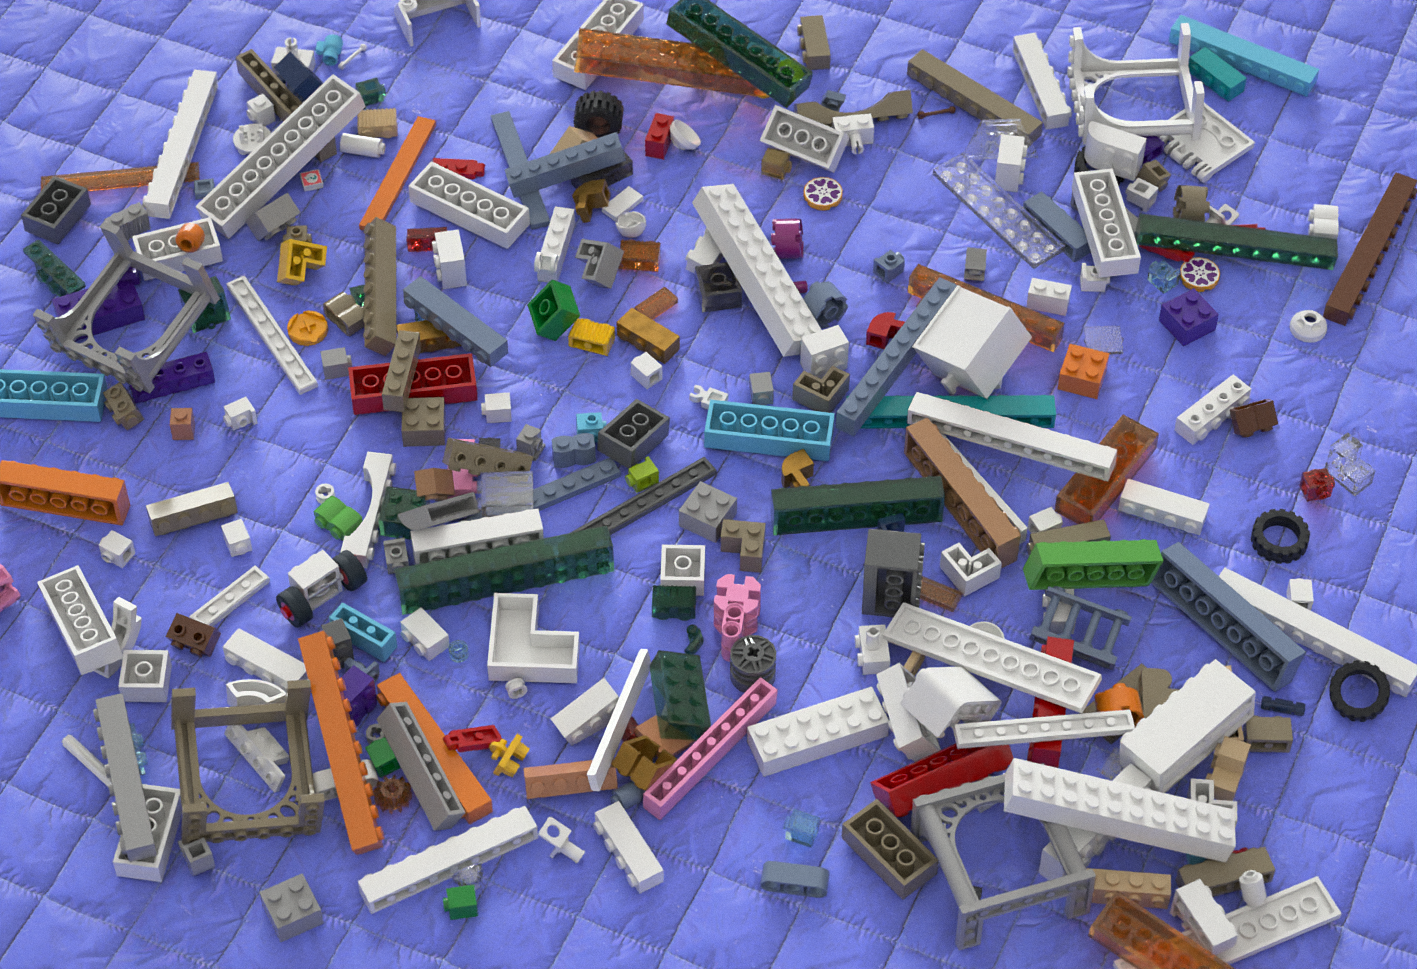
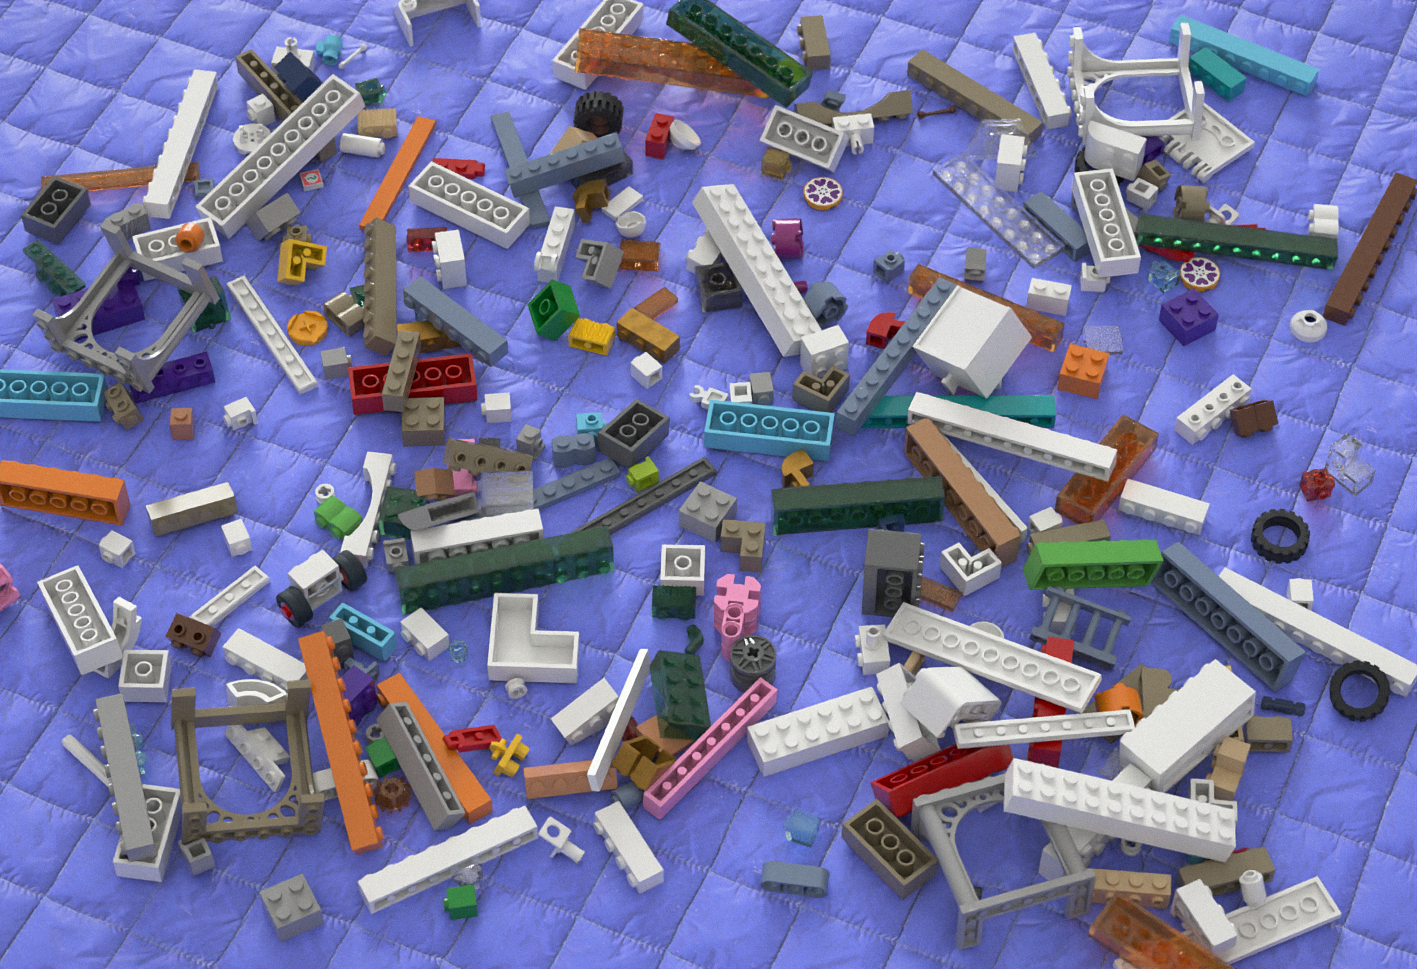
none -> white brick [730,382,752,404]
none -> white bush [1120,839,1142,856]

